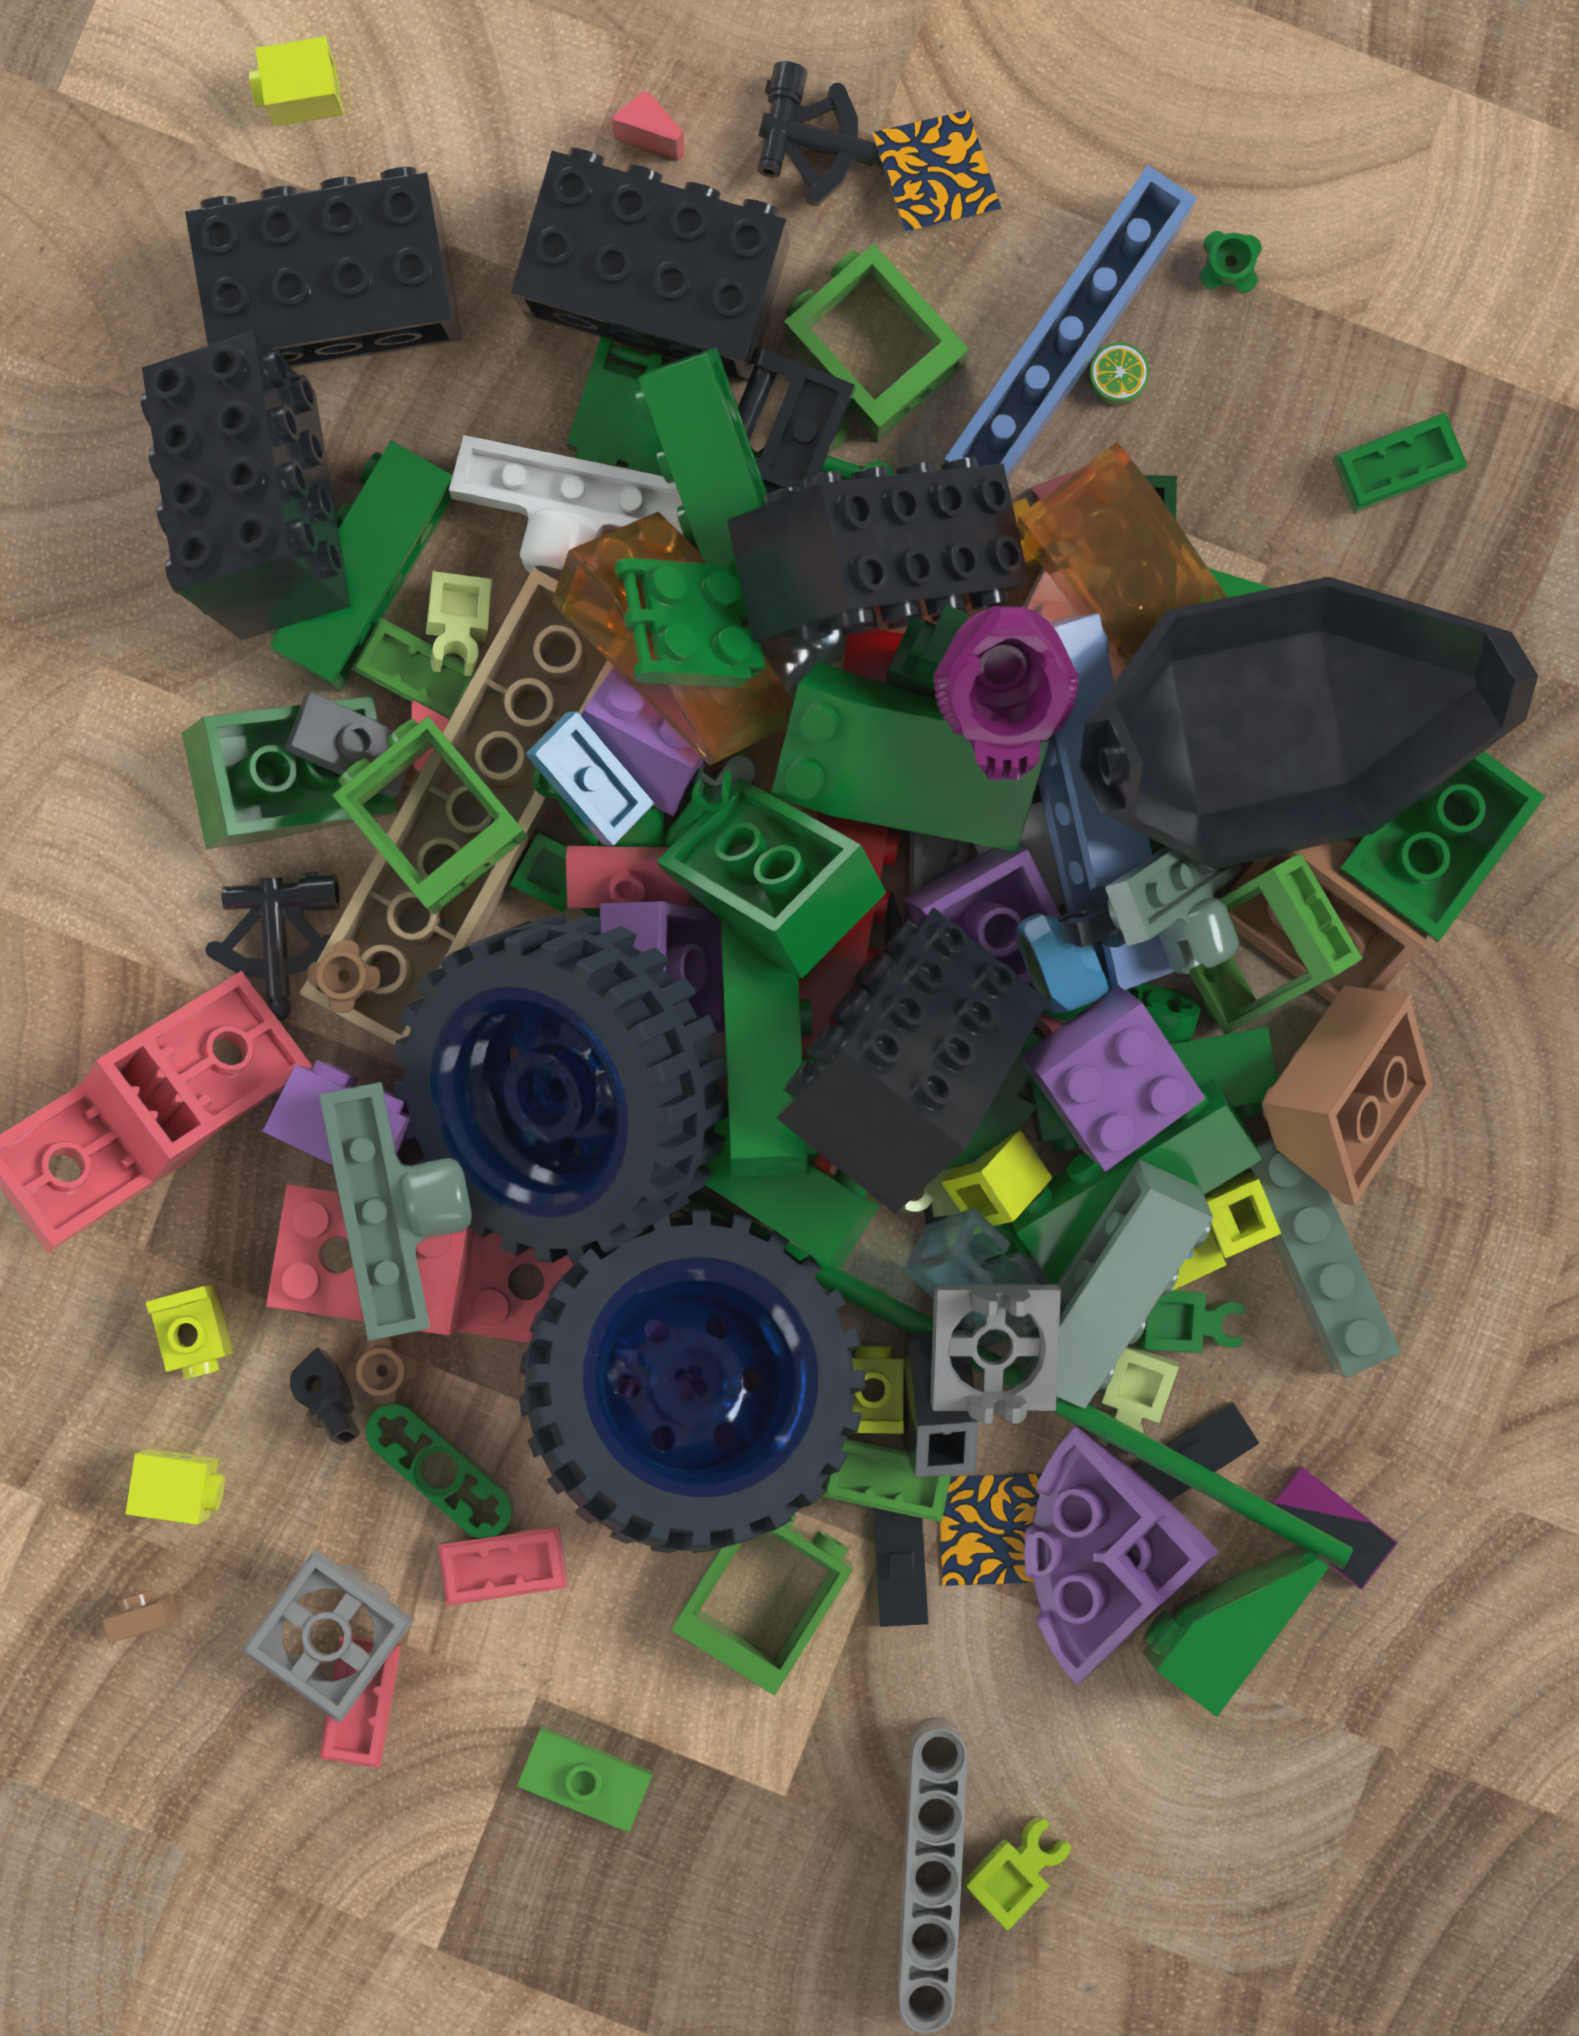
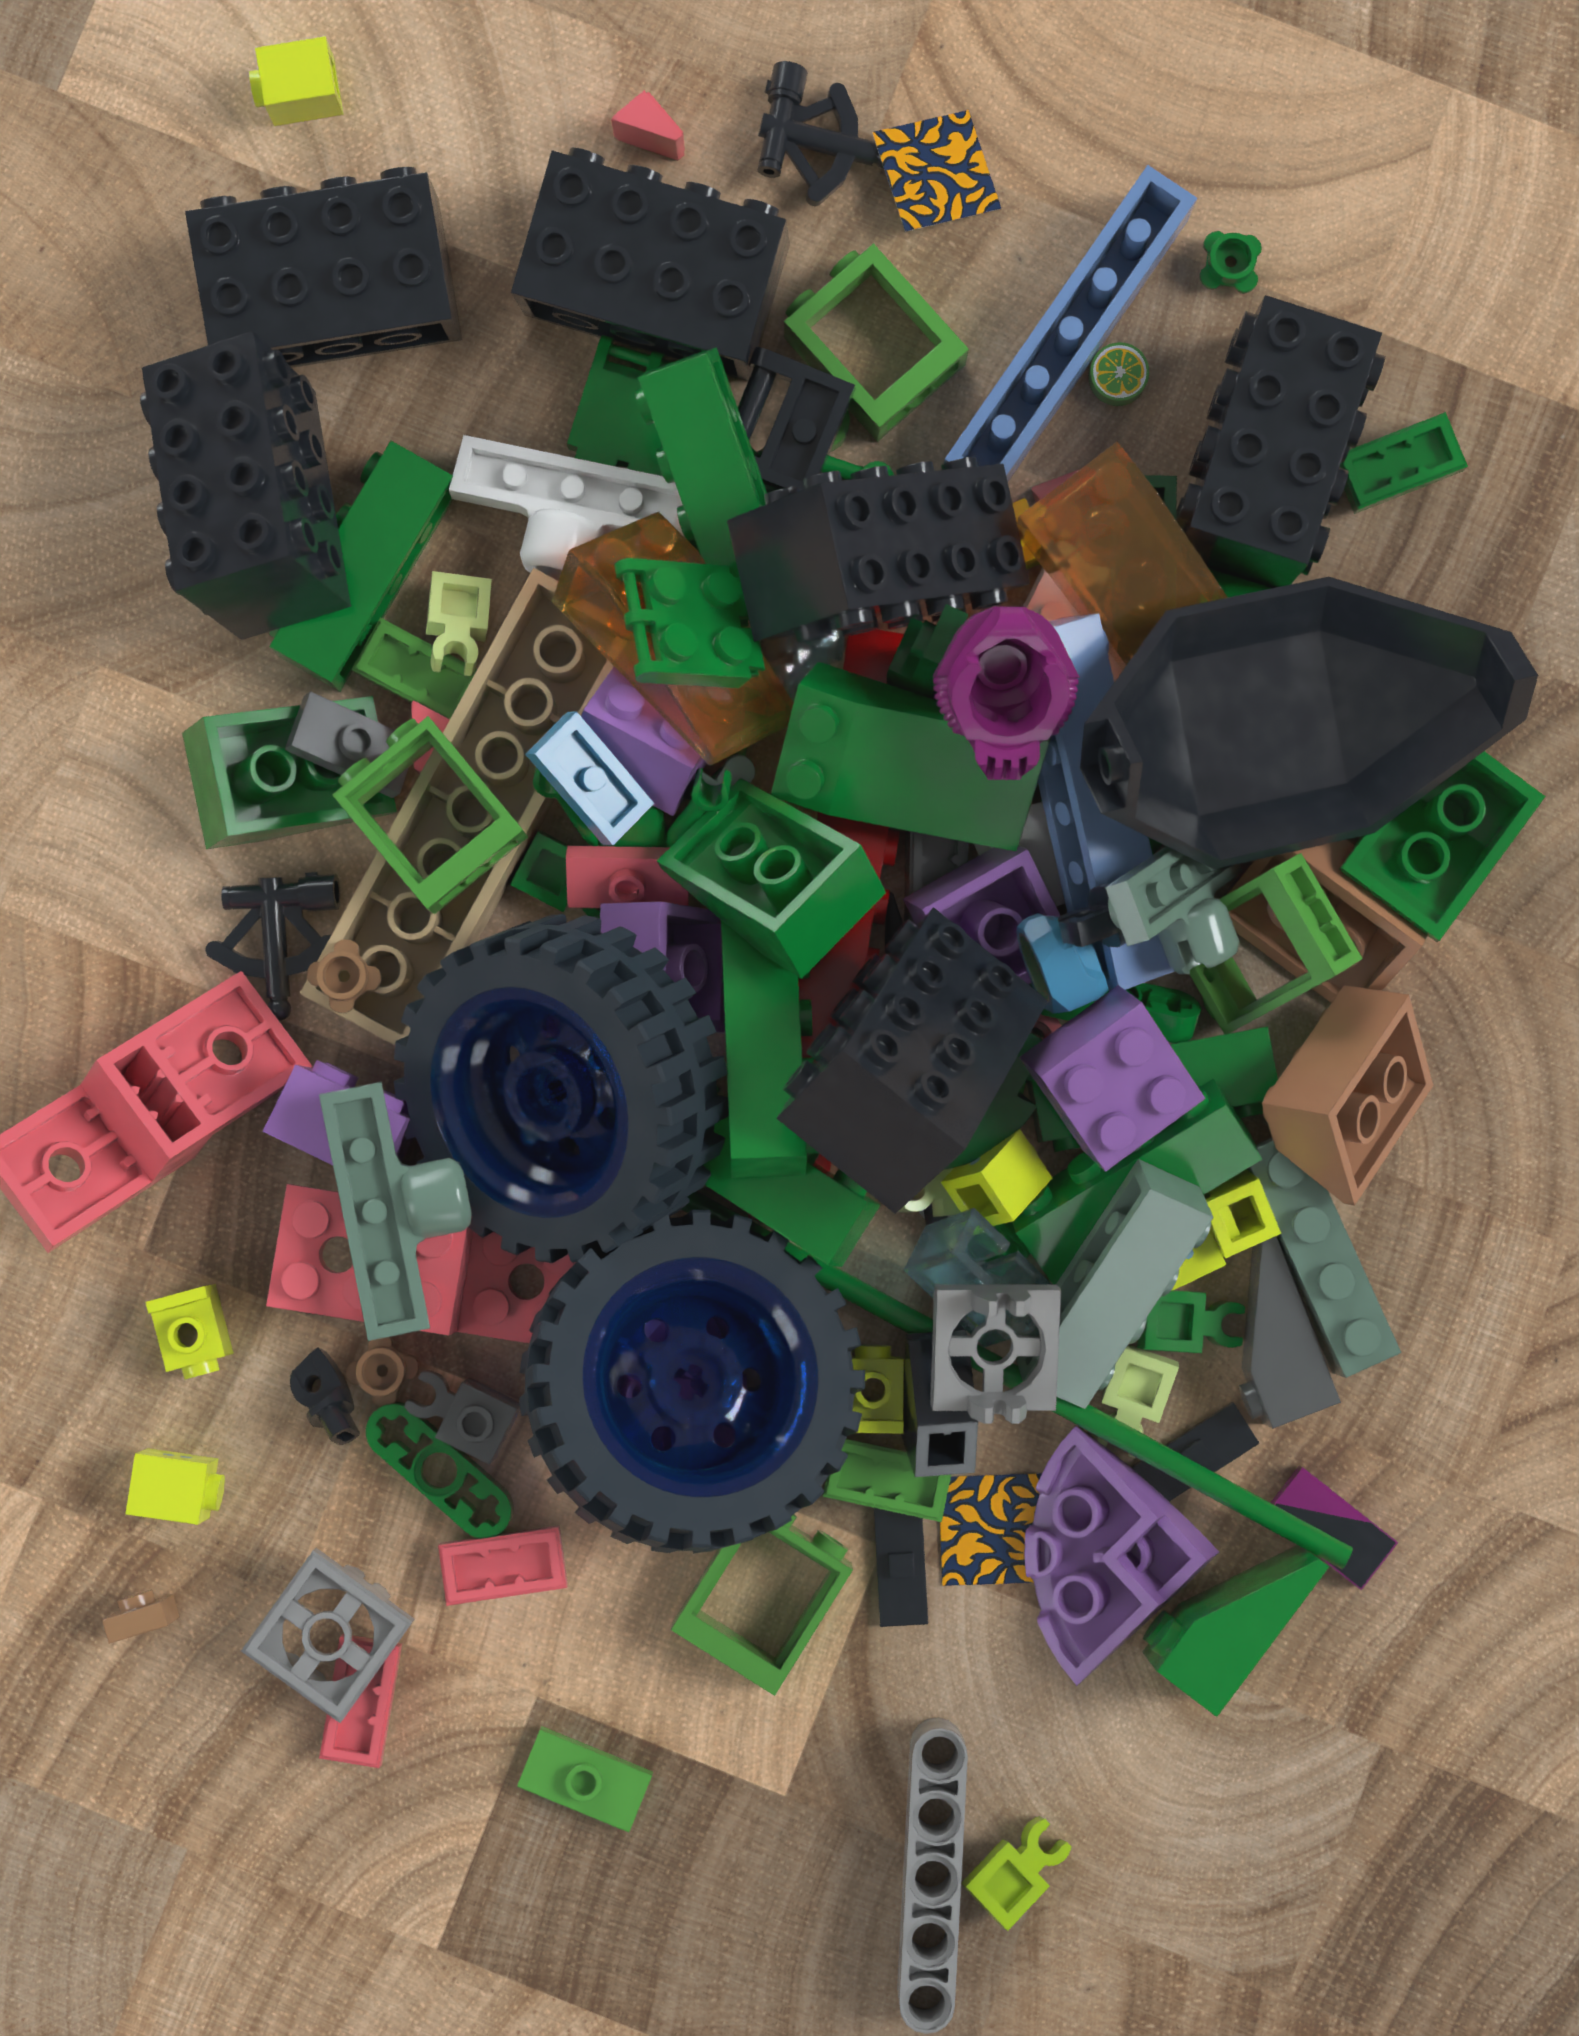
none -> dark grey brick [404,1370,520,1465]
none -> black brick [1176,295,1386,588]
none -> dark grey slope [1239,1236,1341,1429]

